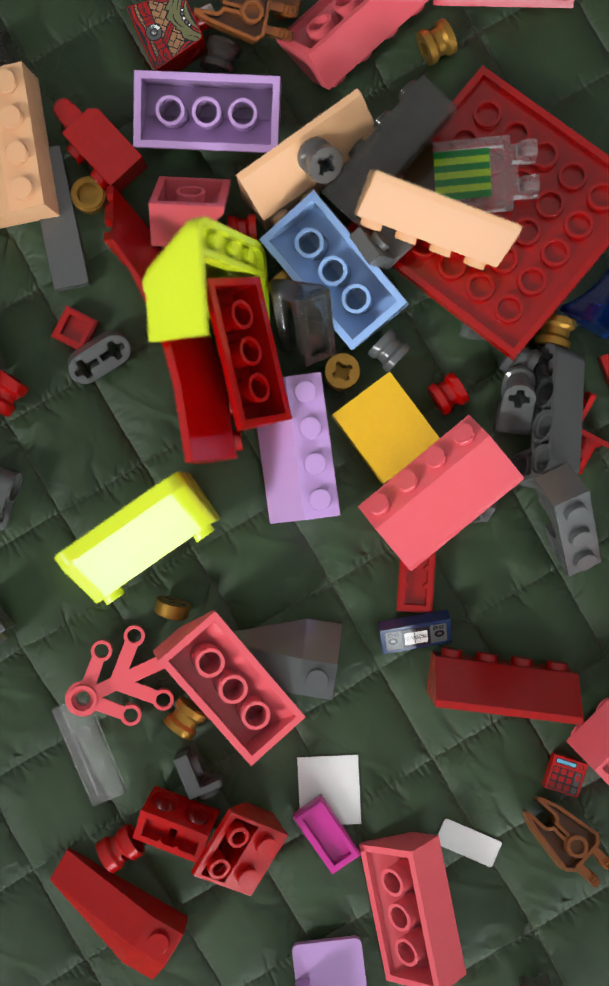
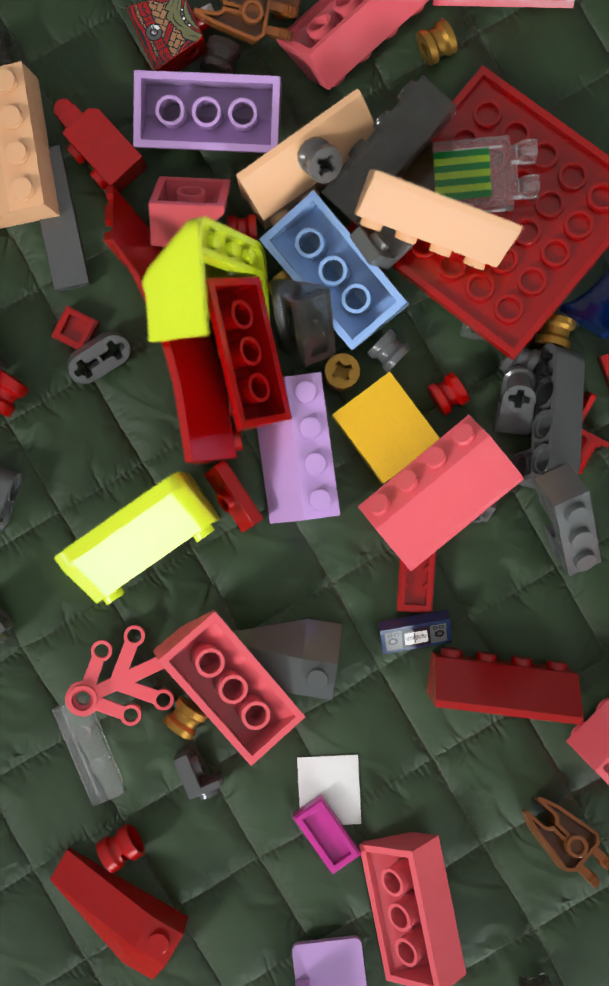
pearl gold tile [71,176,108,215] -> none
red brick [133,785,220,863] -> none
pearl gold tile [154,596,191,621] -> none
red slope [191,802,288,896] -> none
white sticker [438,818,502,867] -> none
red tile [542,751,588,798] -> none
none -> red plate [204,460,263,533]

